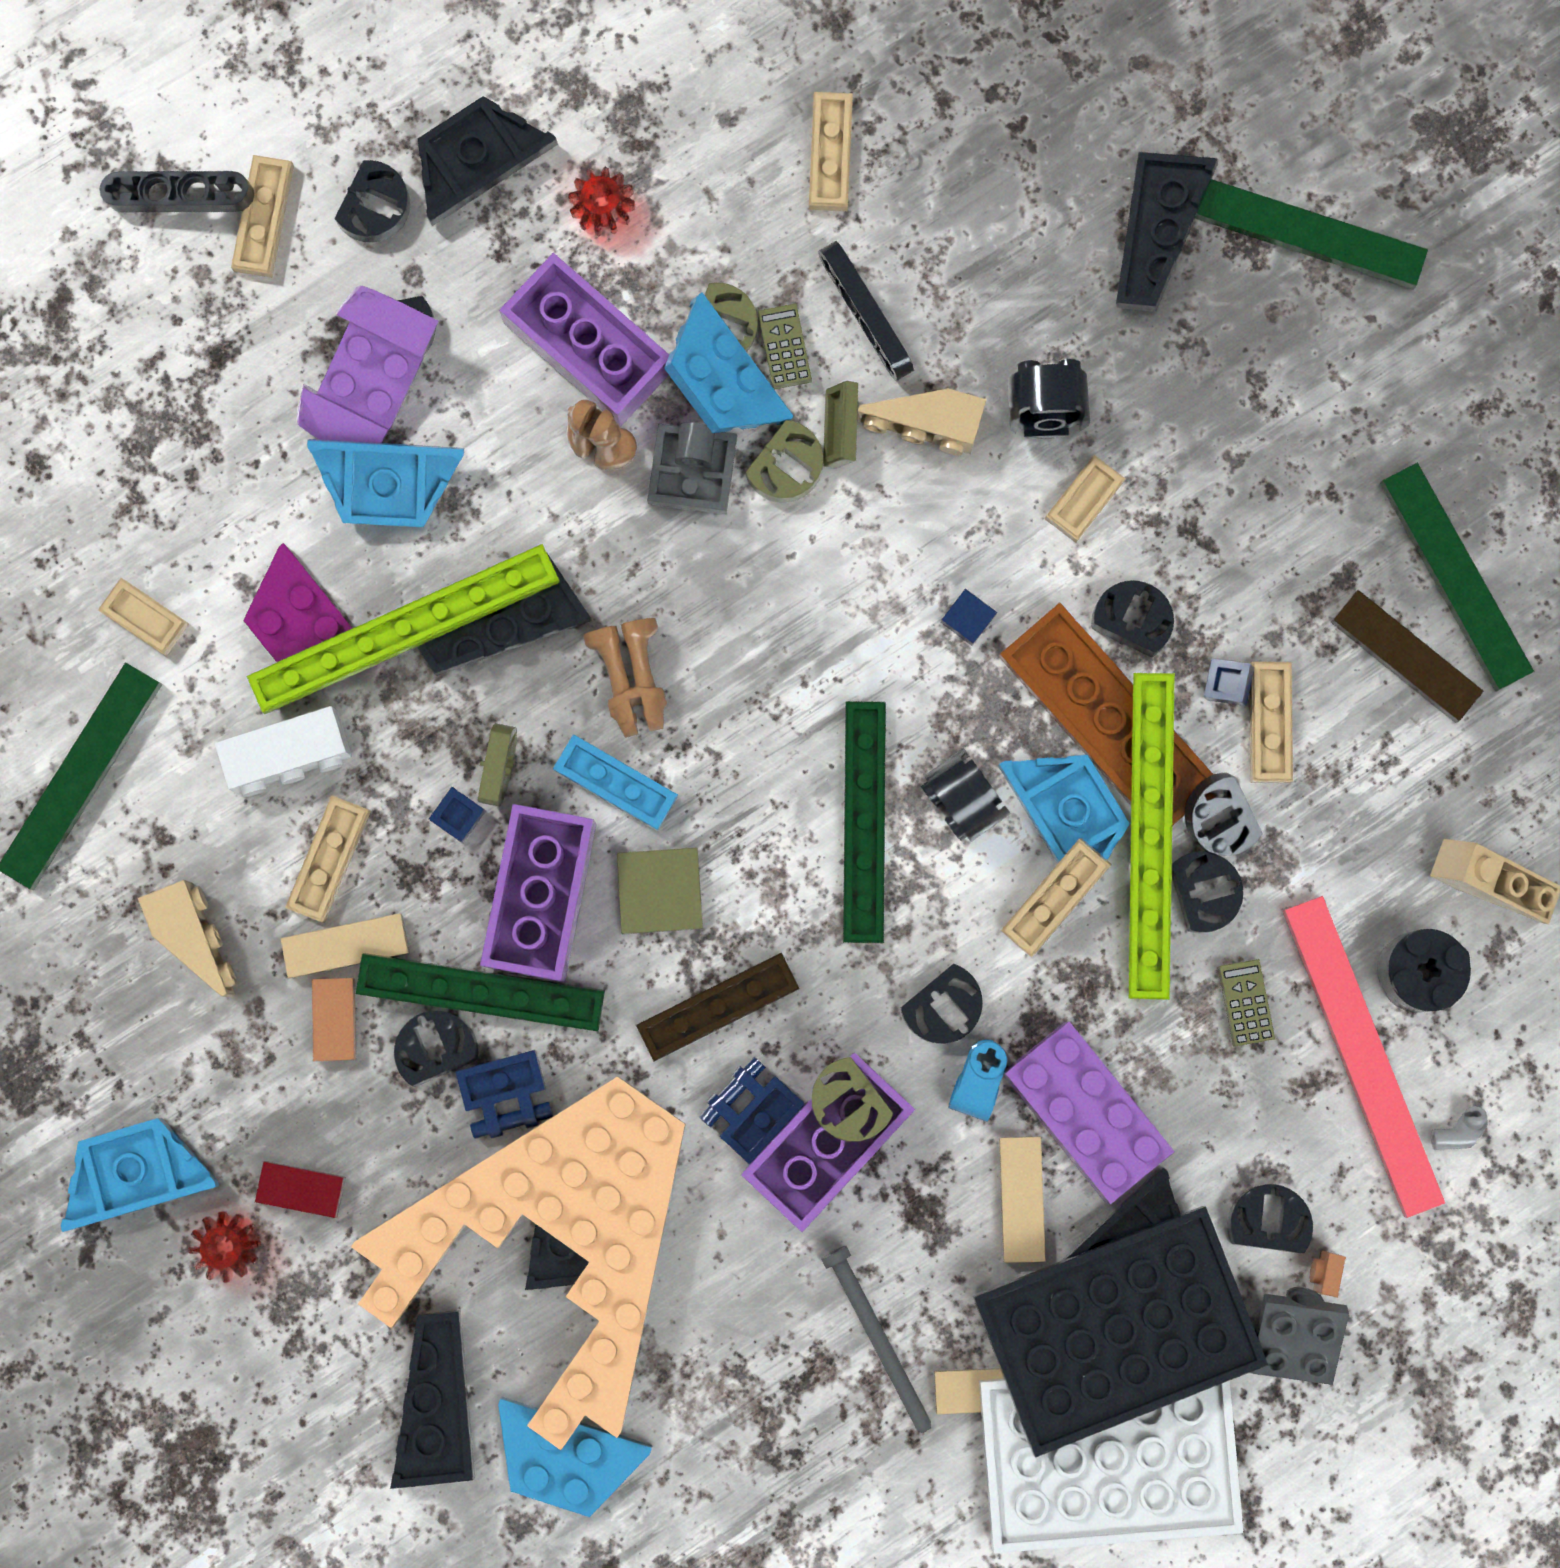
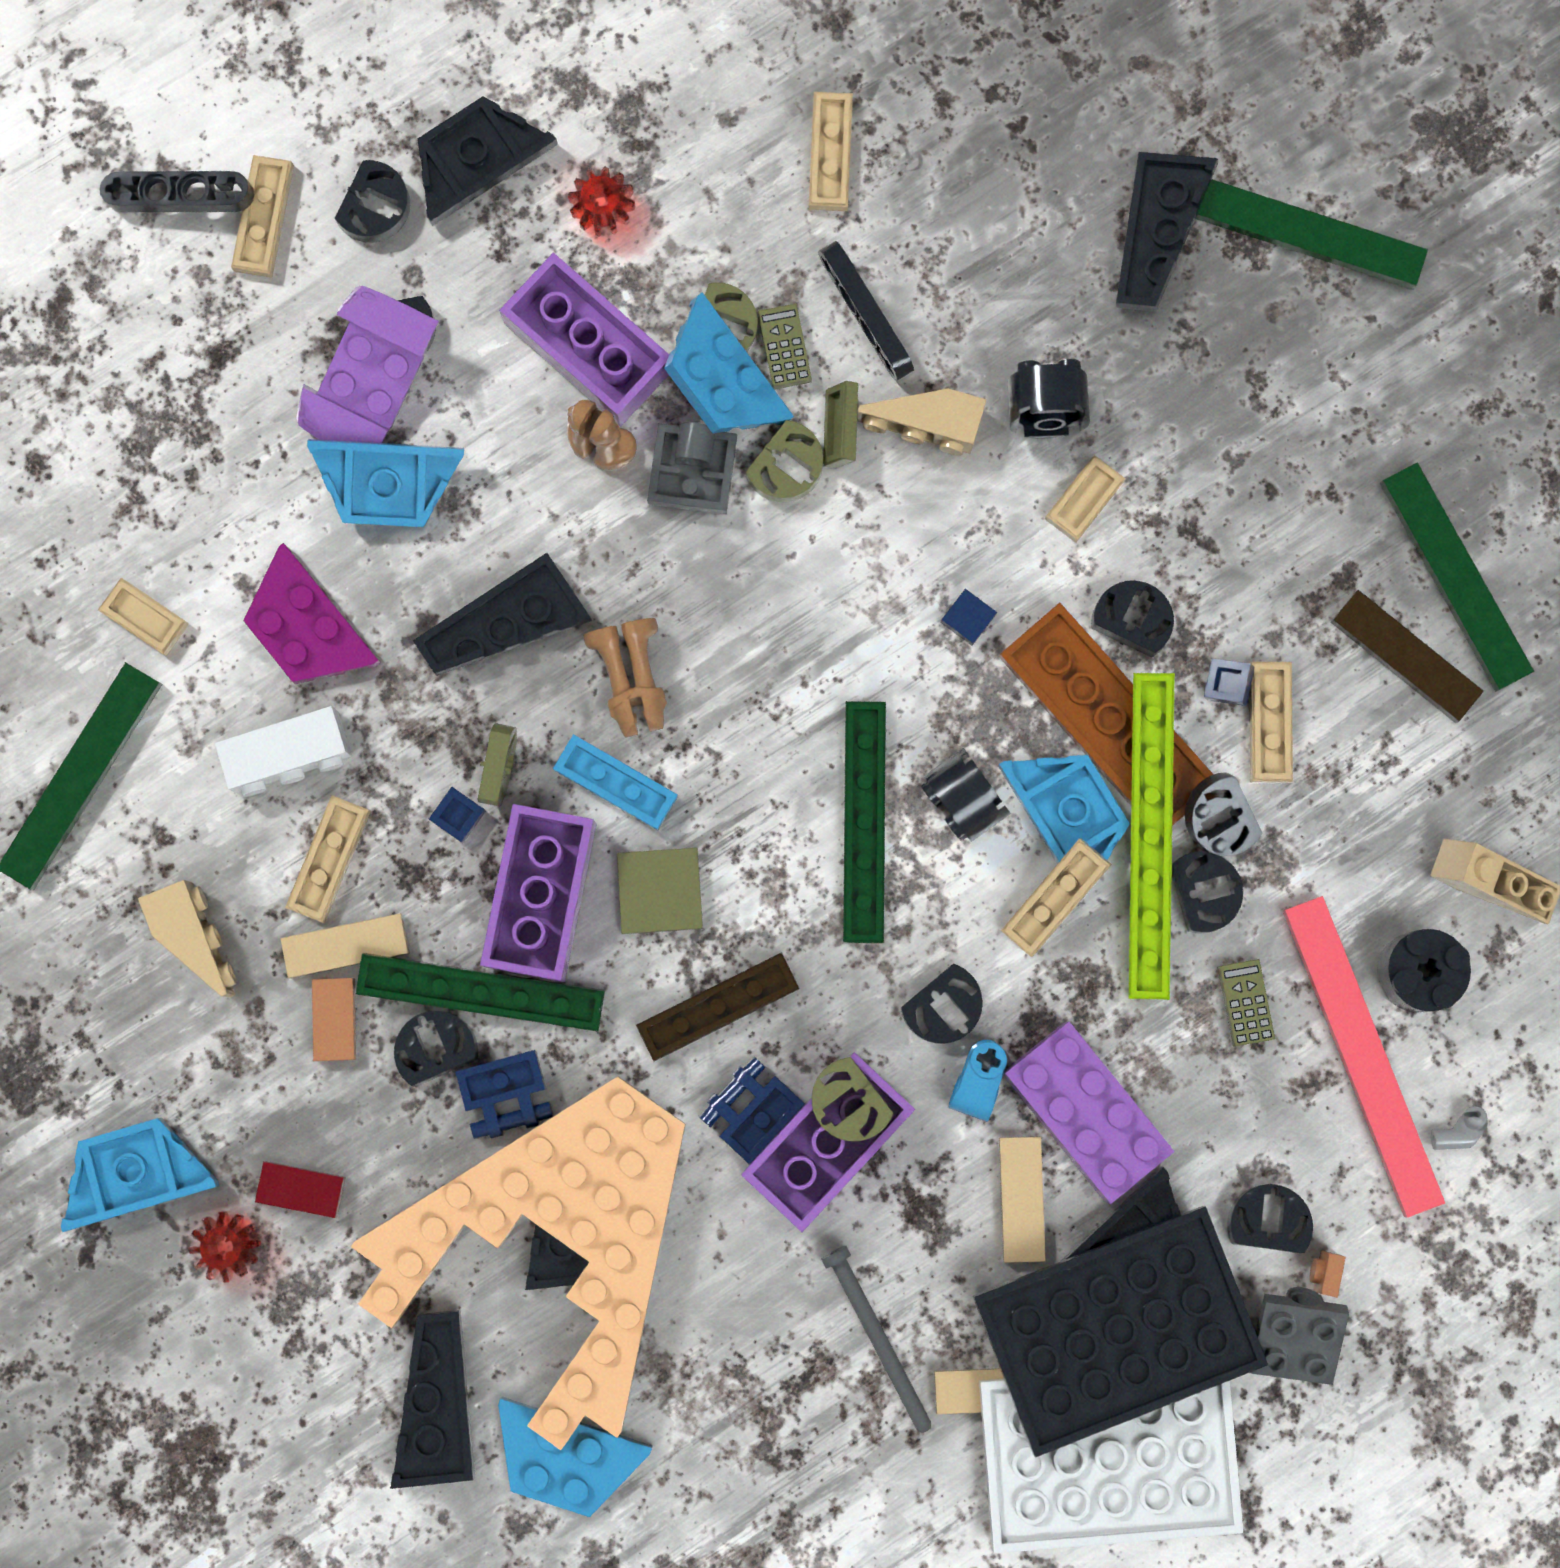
lime tile [246,544,560,714] -> none

